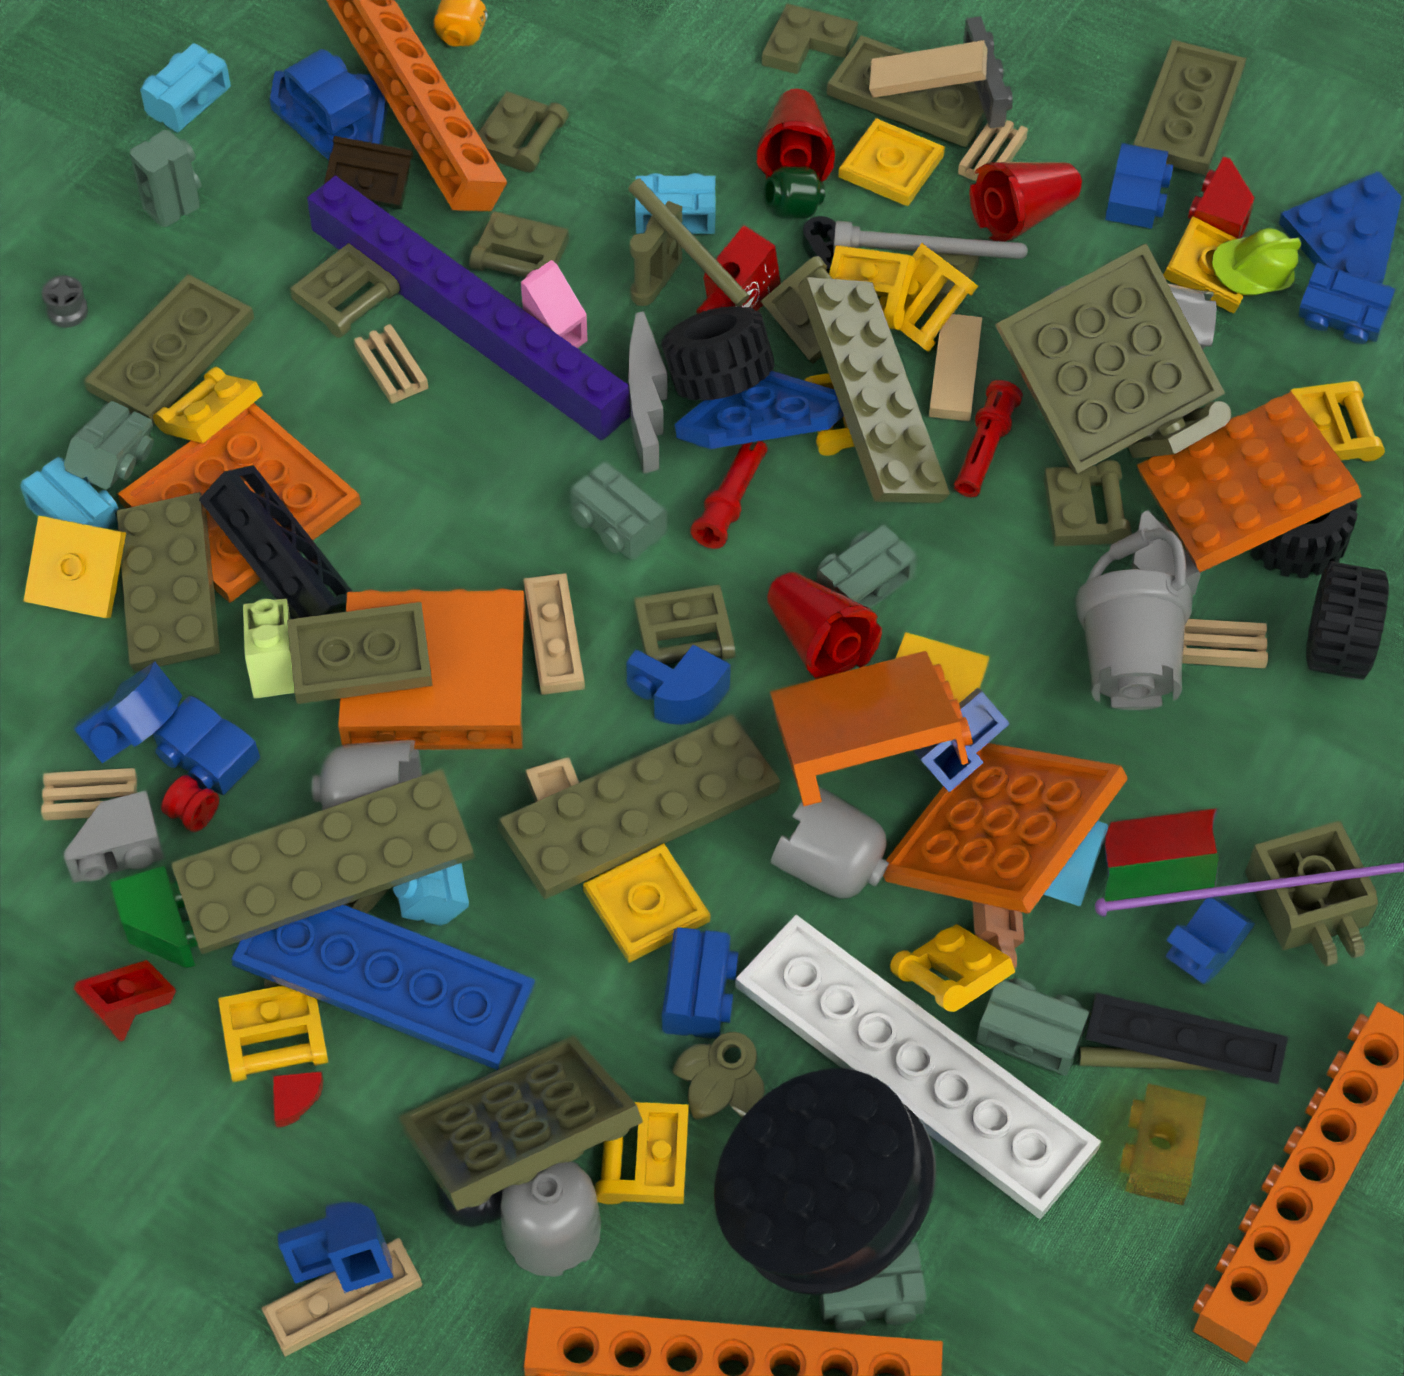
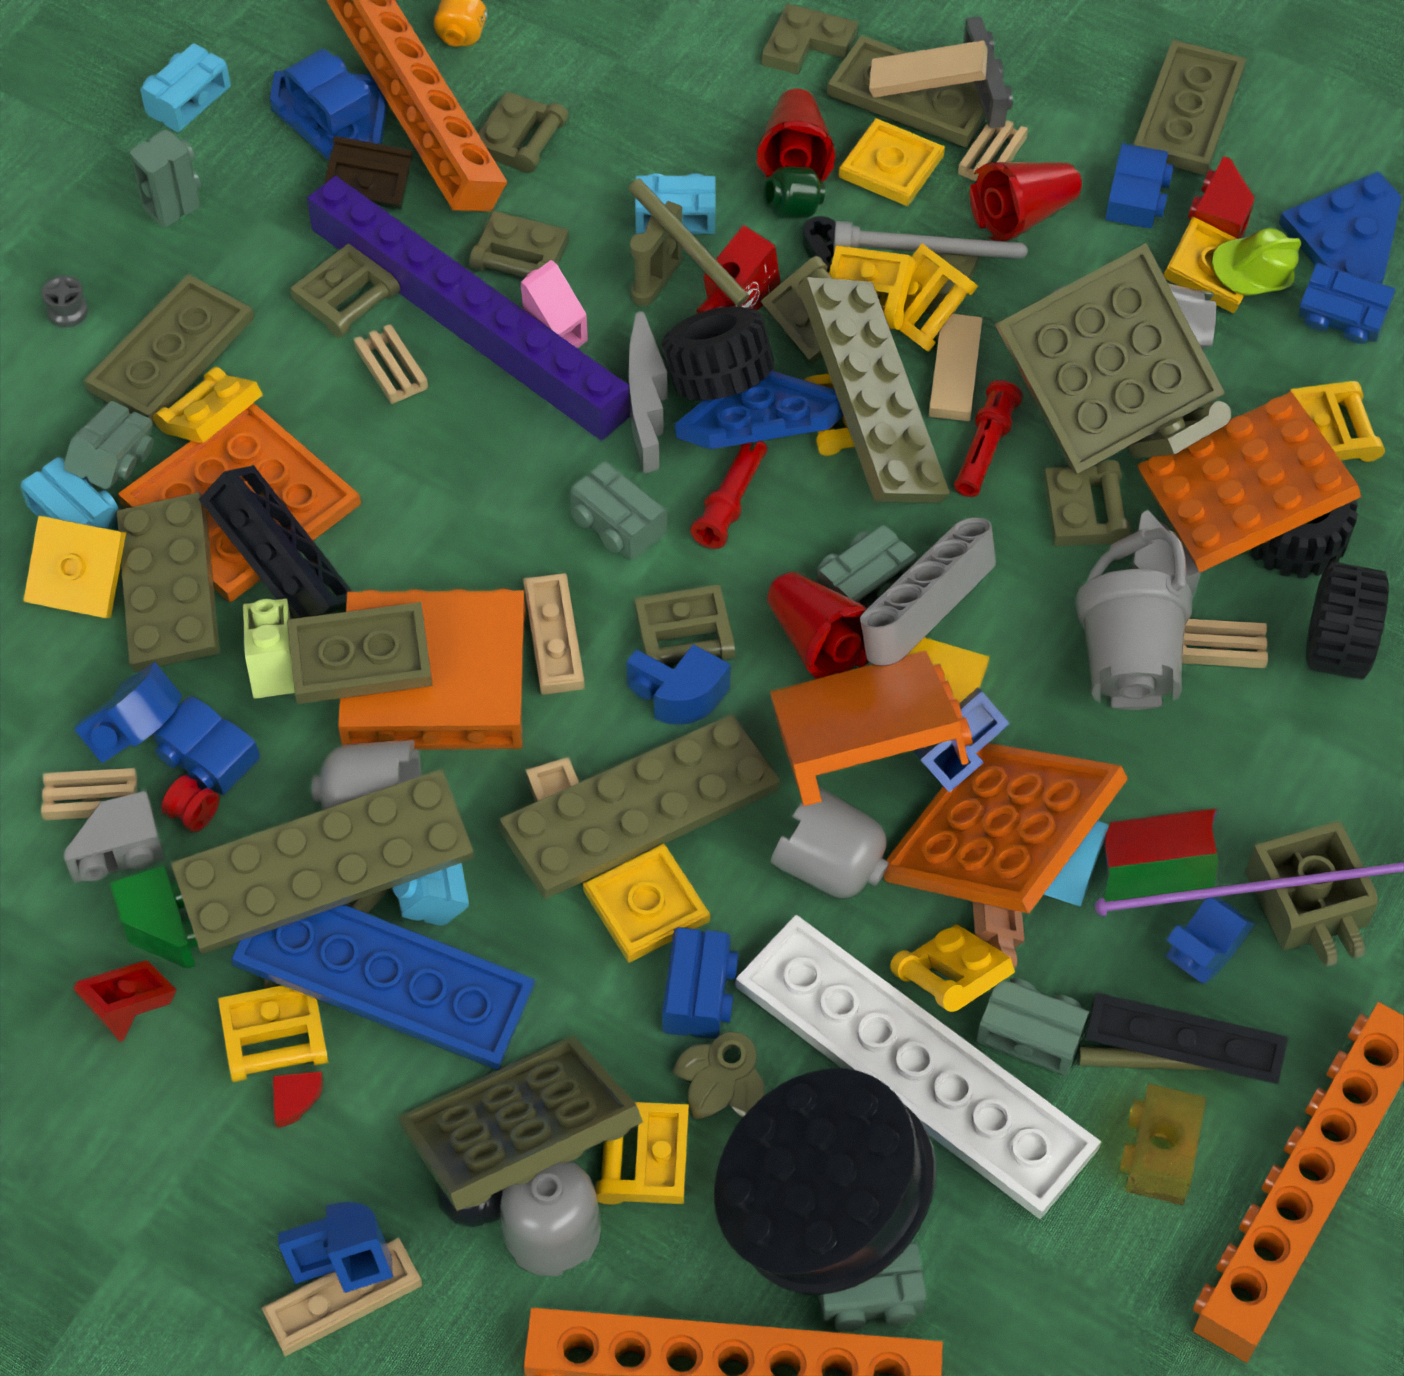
none -> light grey beam [860,517,996,666]

